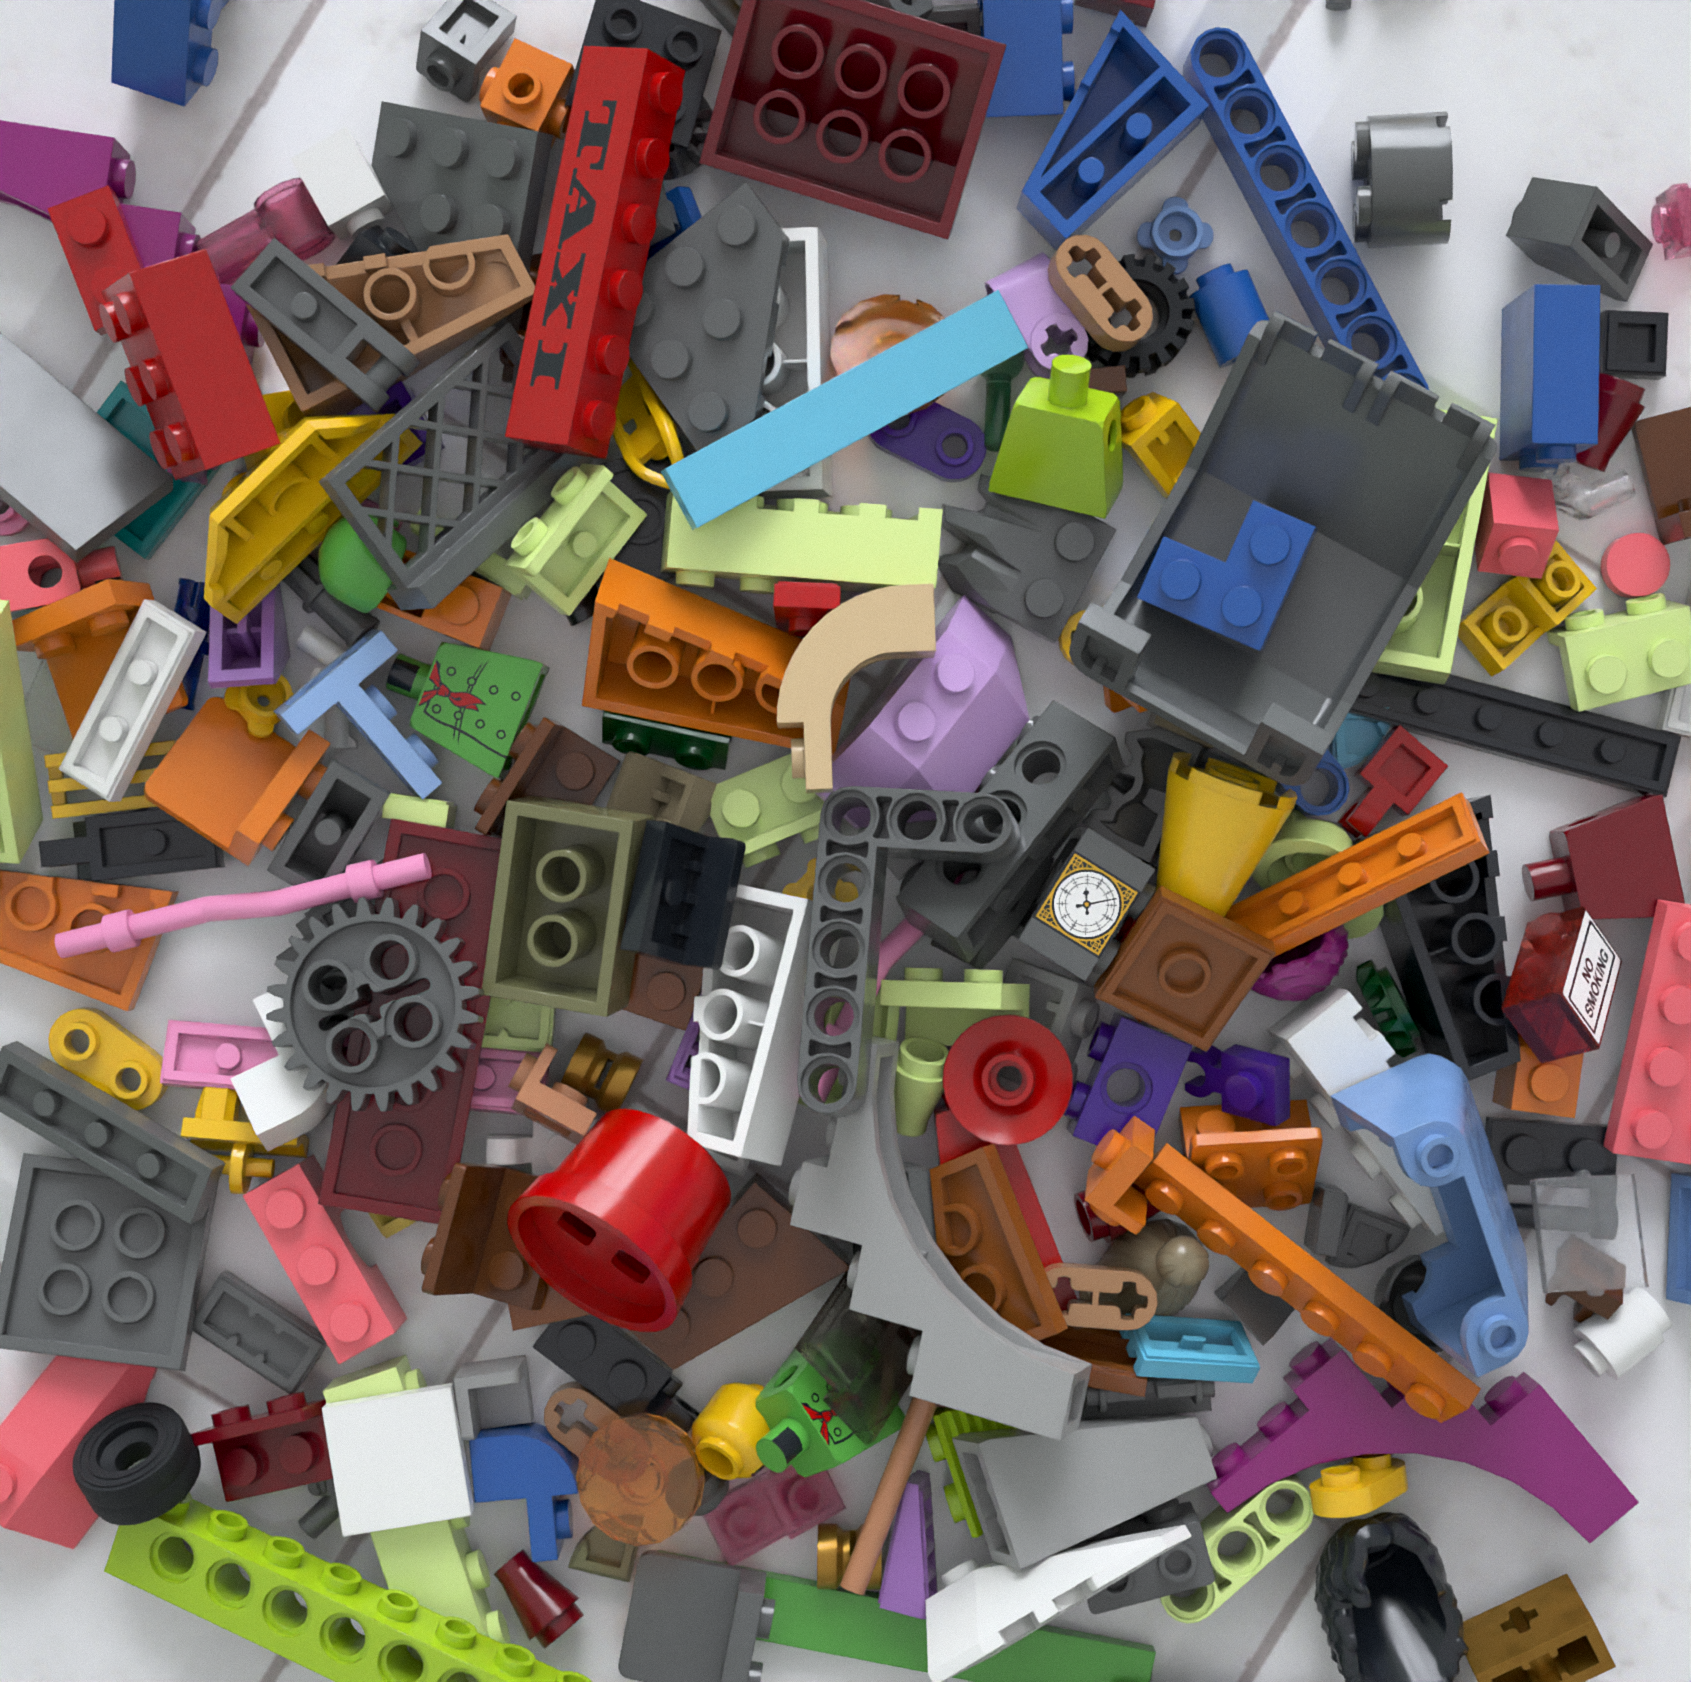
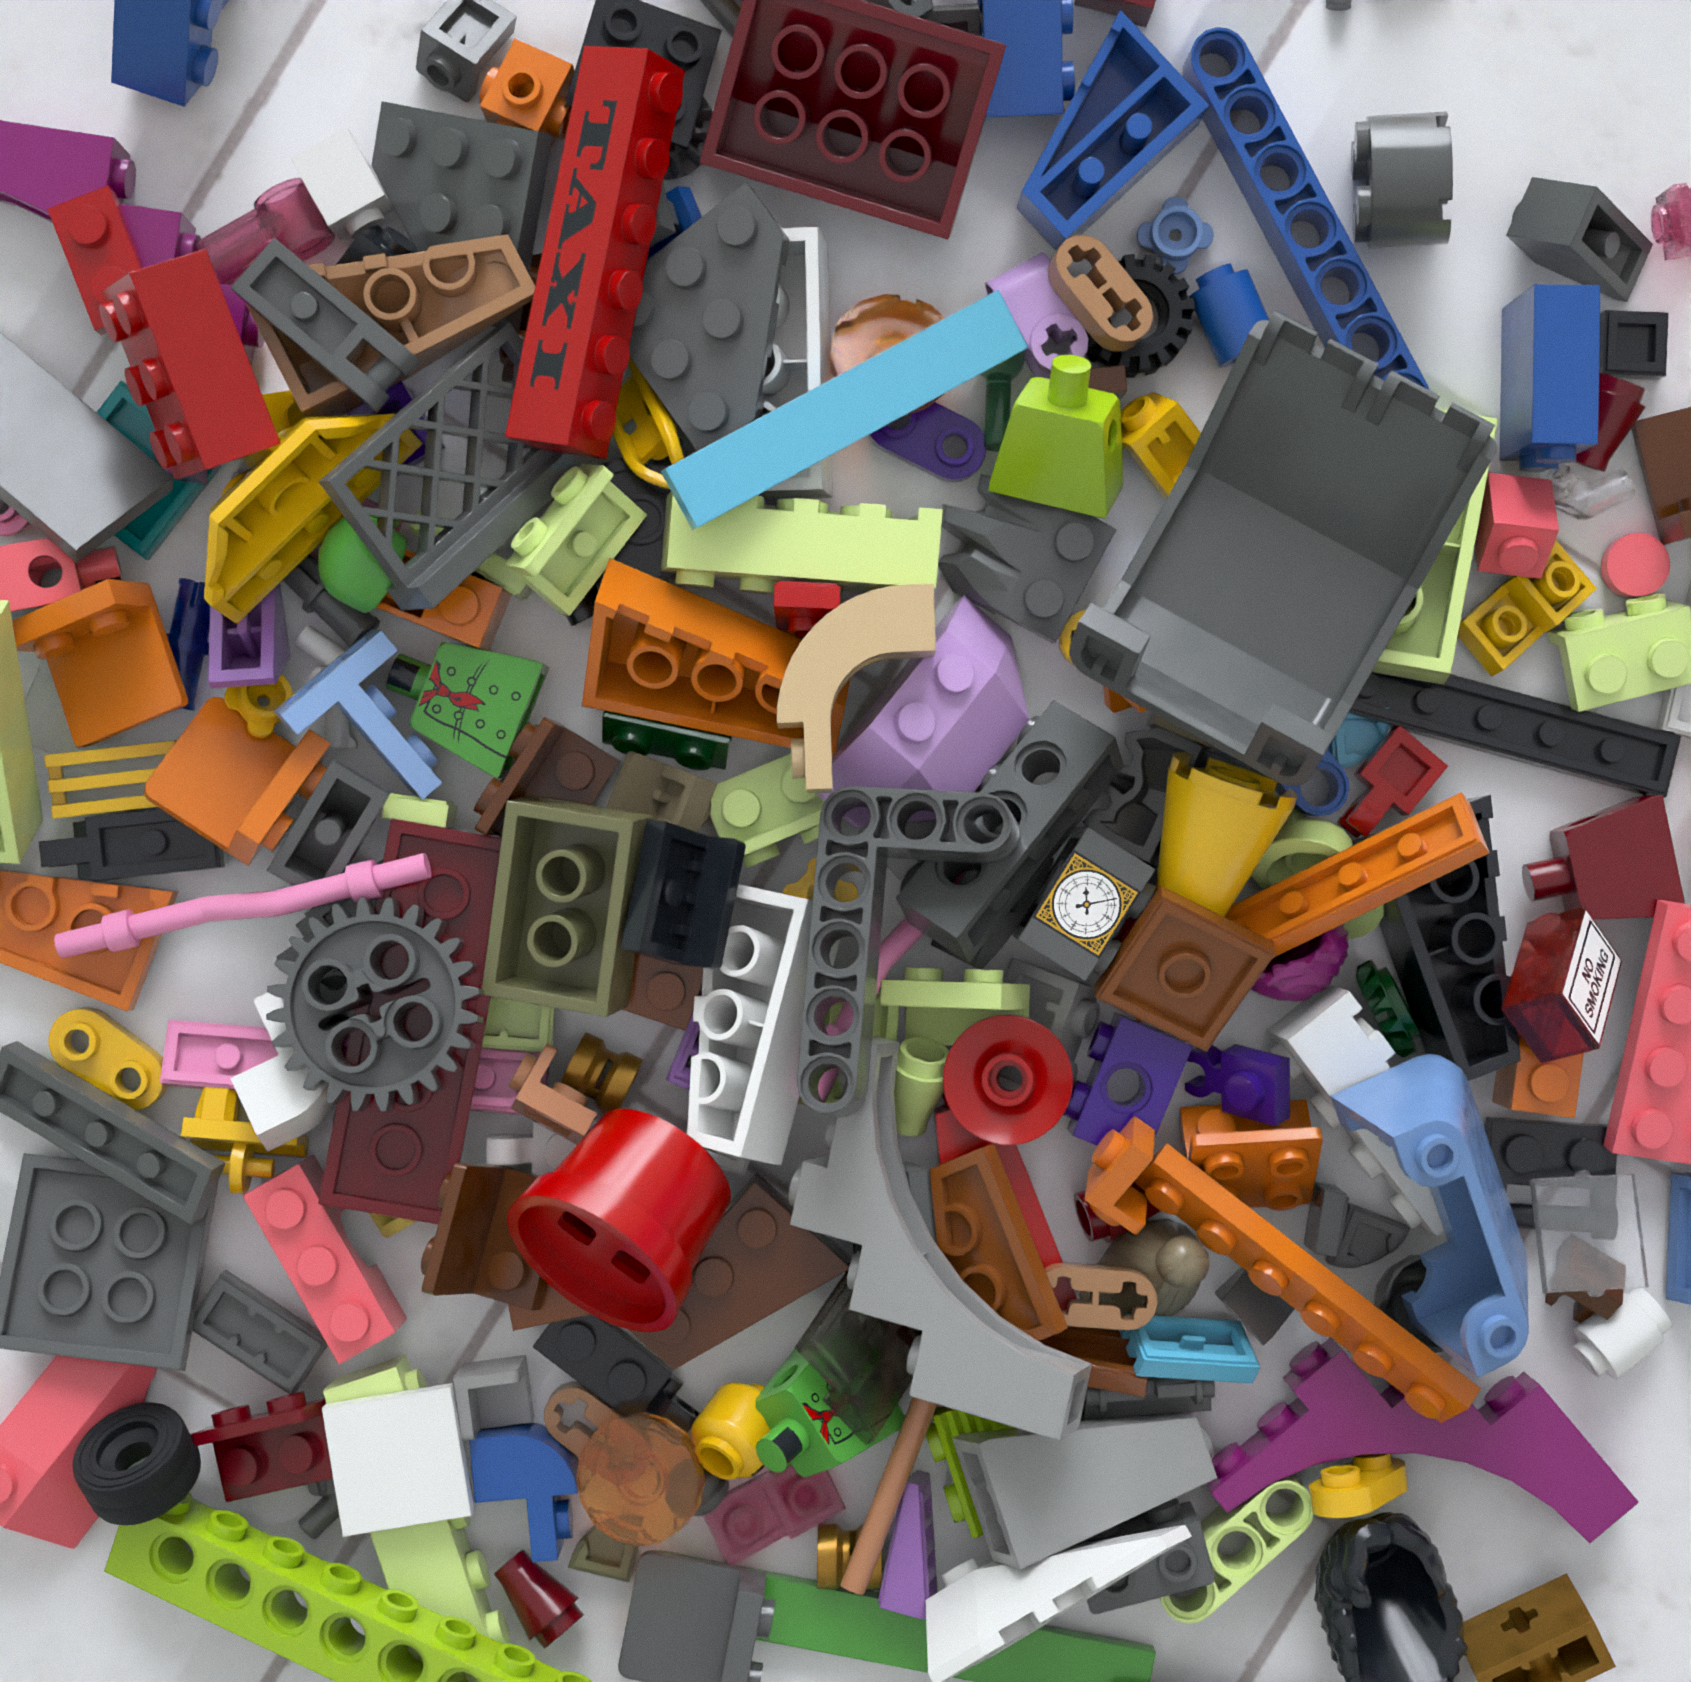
white tile [59,599,207,802] -> none
blue brick [1137,500,1318,651] -> none

